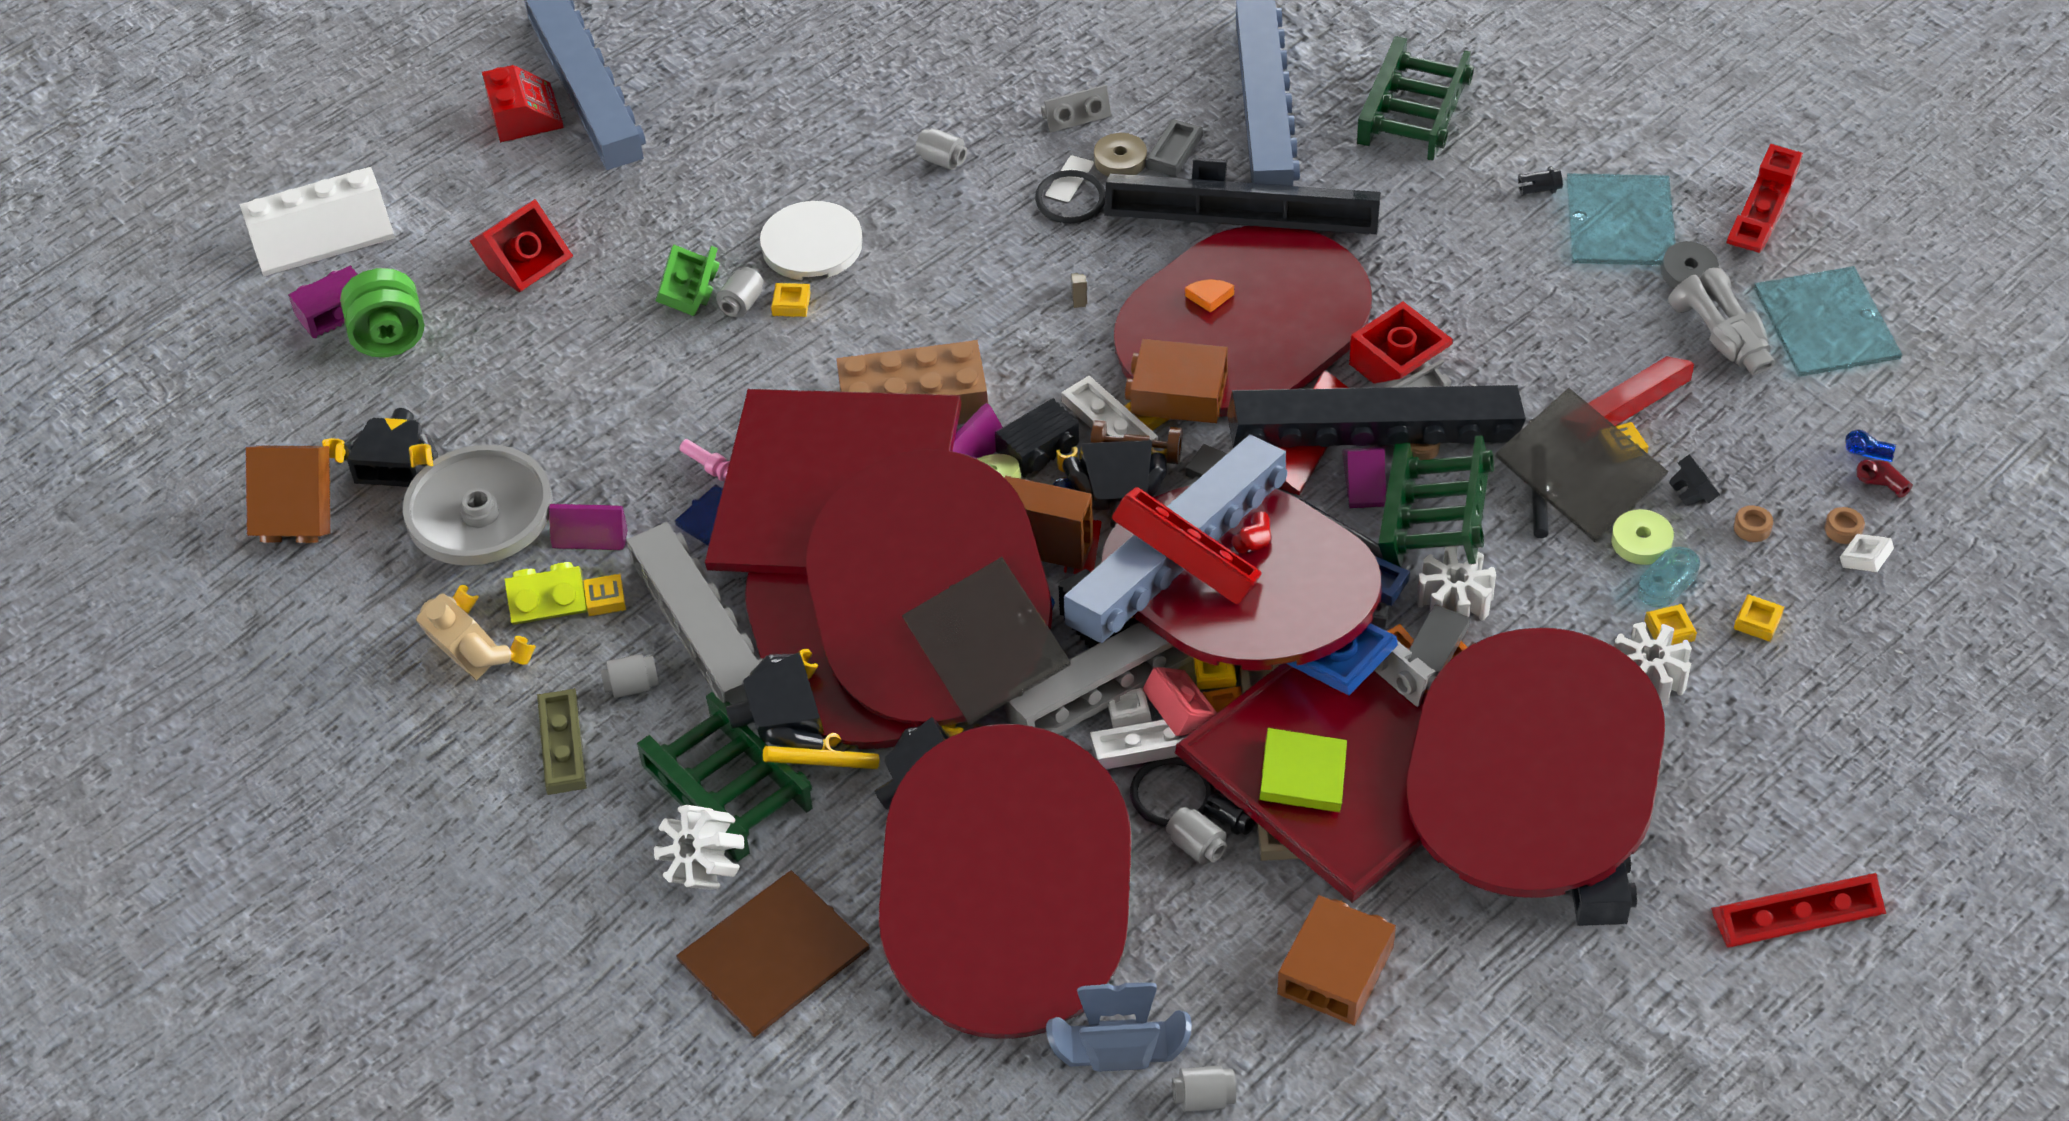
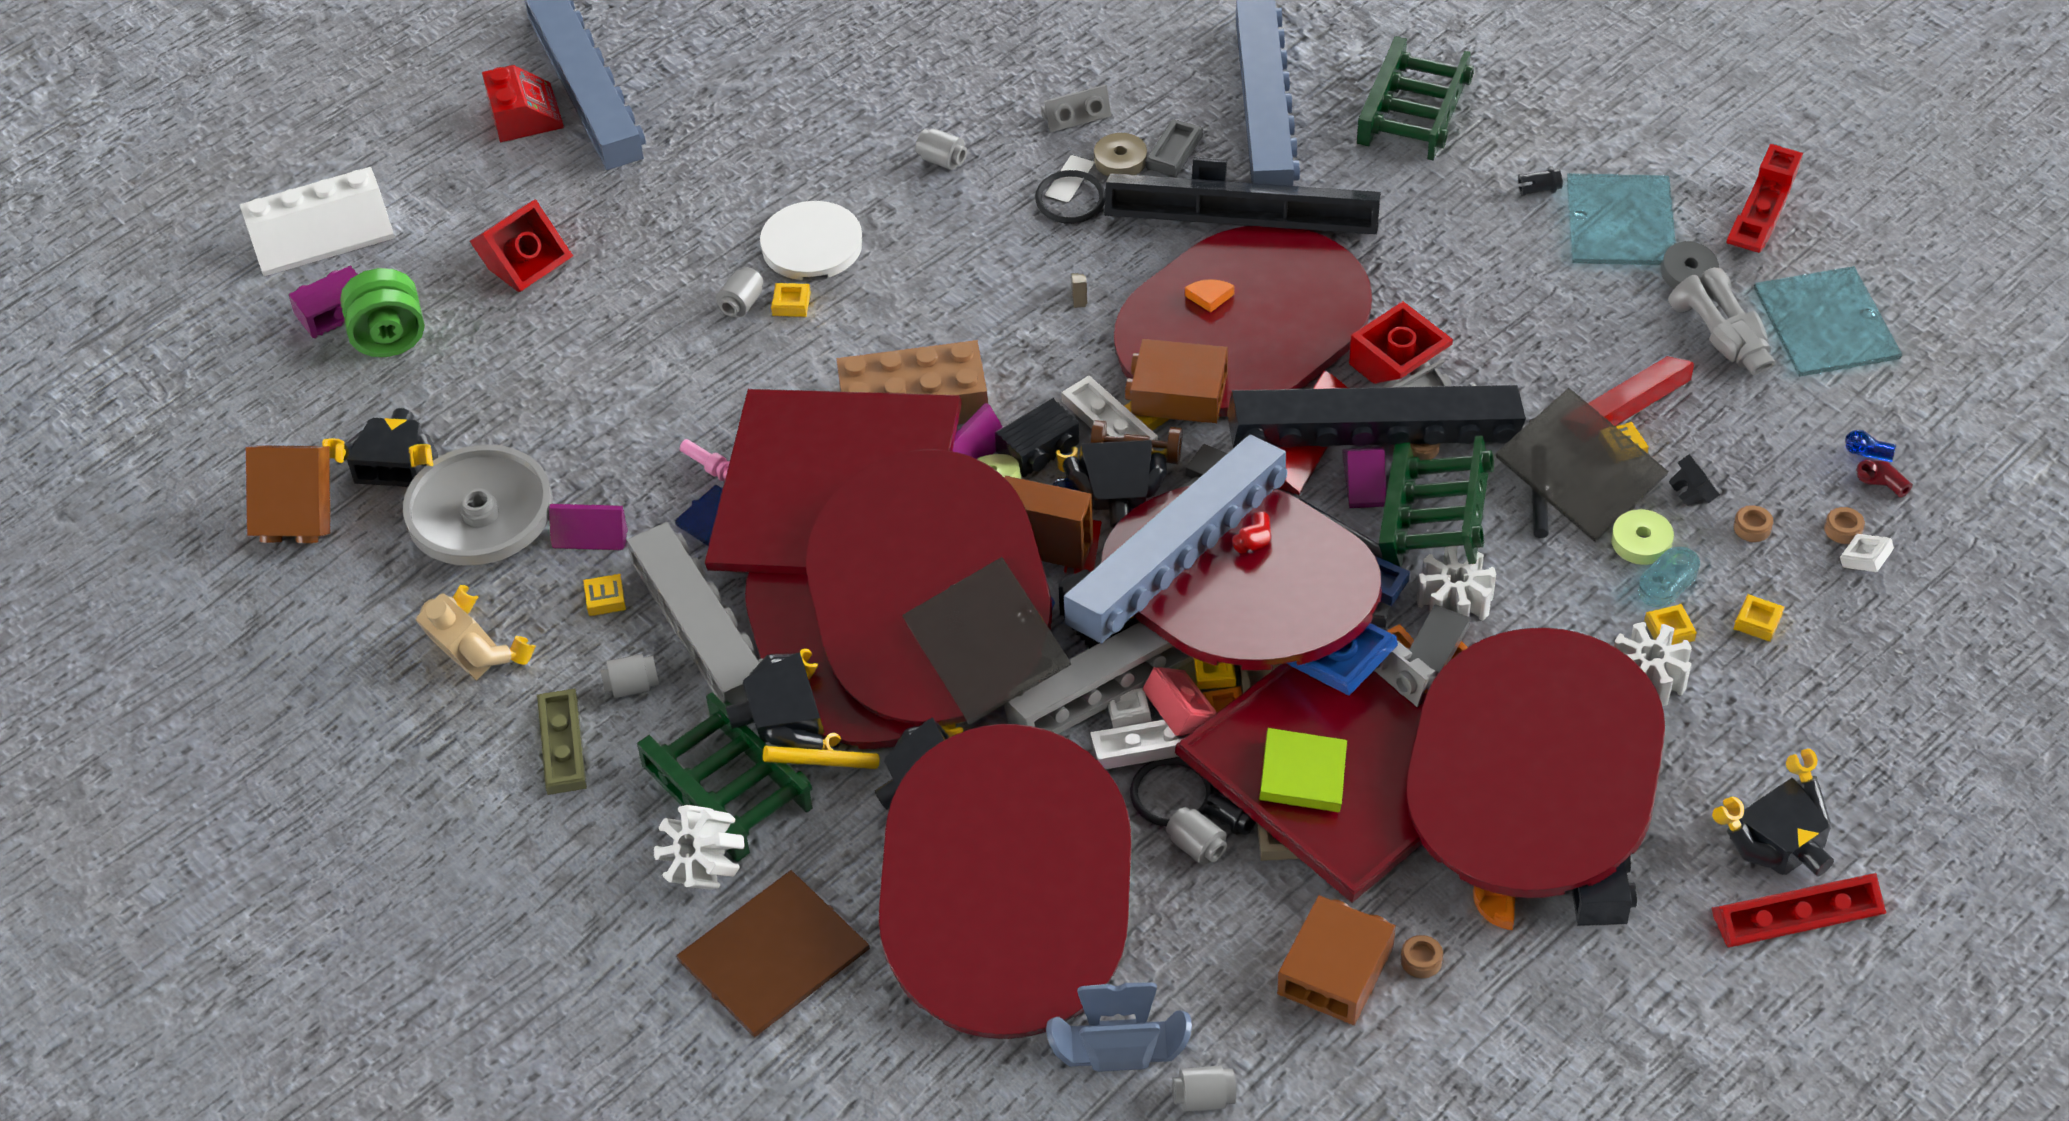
neon yellow bracket [504,562,588,625] -> none
bright green bracket [655,244,720,316] -> none
red slope [1112,487,1262,604] -> none
none -> medium nougat tile [1400,935,1443,978]
none -> orange tile [1473,886,1515,930]
none -> black torso [1712,748,1834,877]

